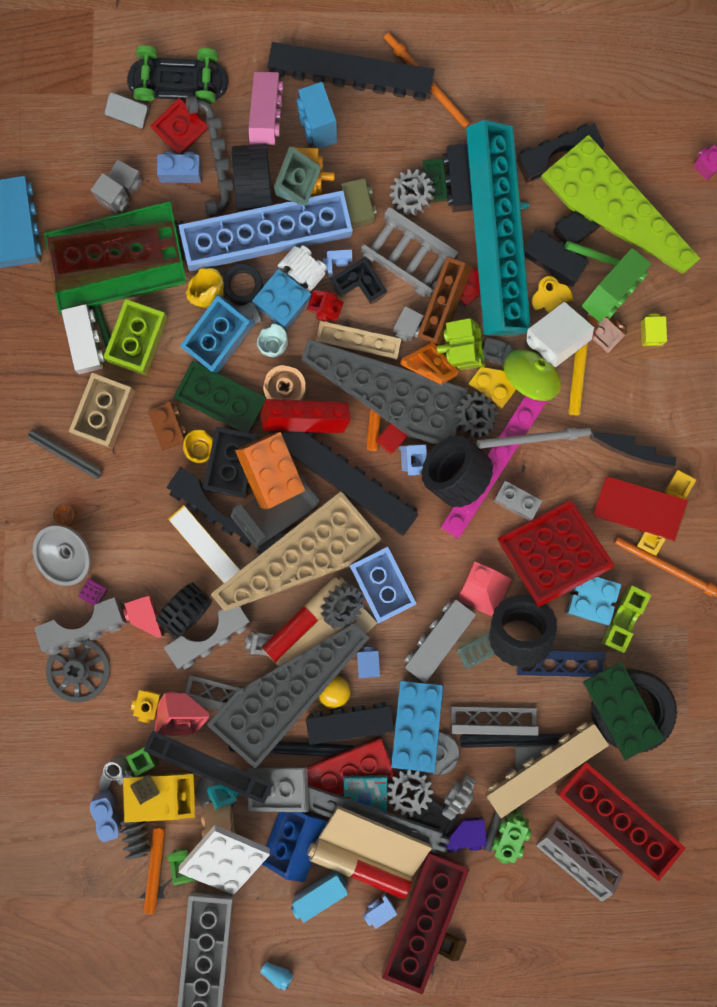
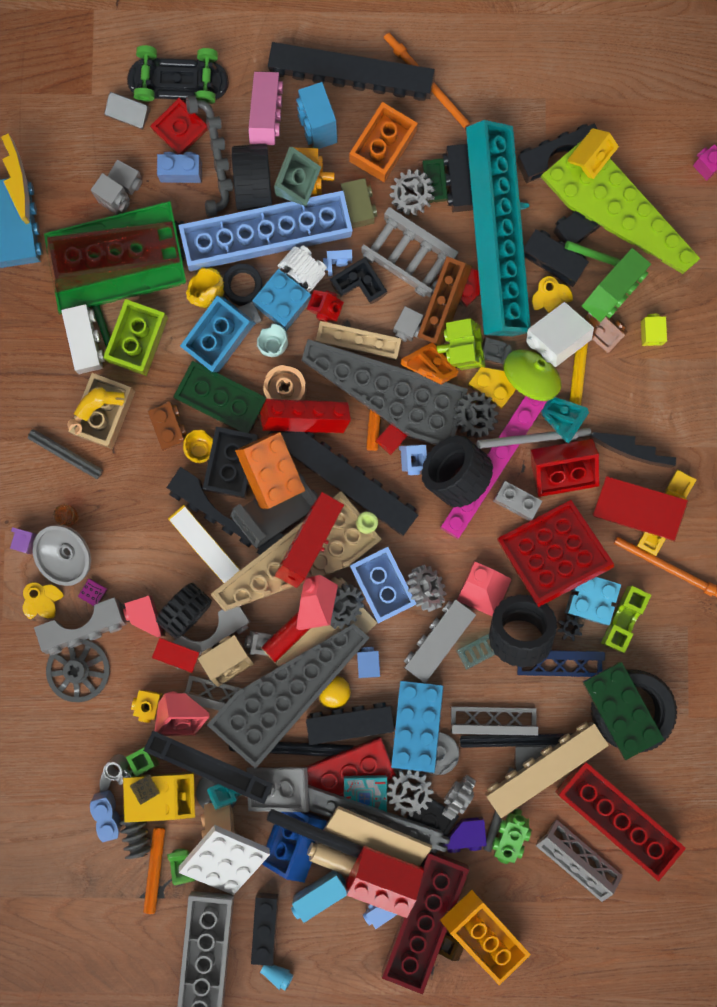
none -> yellow slope [1,133,30,224]
none -> medium lavender panel [10,527,37,554]
none -> yellow plate [22,582,64,619]
none -> yellow arm [67,387,124,435]
none -> red tile [152,638,200,673]
none -> tan brick [198,635,254,687]
none -> black brick [251,892,279,966]
none -> black axle [267,809,363,858]
none -> red brick [274,492,344,588]
none -> coral slope [296,575,338,630]
none -> red slope [346,846,424,918]
none -> orange brick [349,102,418,183]
none -> yellowish green tile [356,512,378,534]
none -> light grey gear [407,565,447,612]
none -> light orange brick [440,890,531,985]
none -> red slope [531,439,599,497]
none -> teal wing [541,397,589,443]
none -> black gear [557,615,584,641]
none -> yellow panel [568,128,619,179]

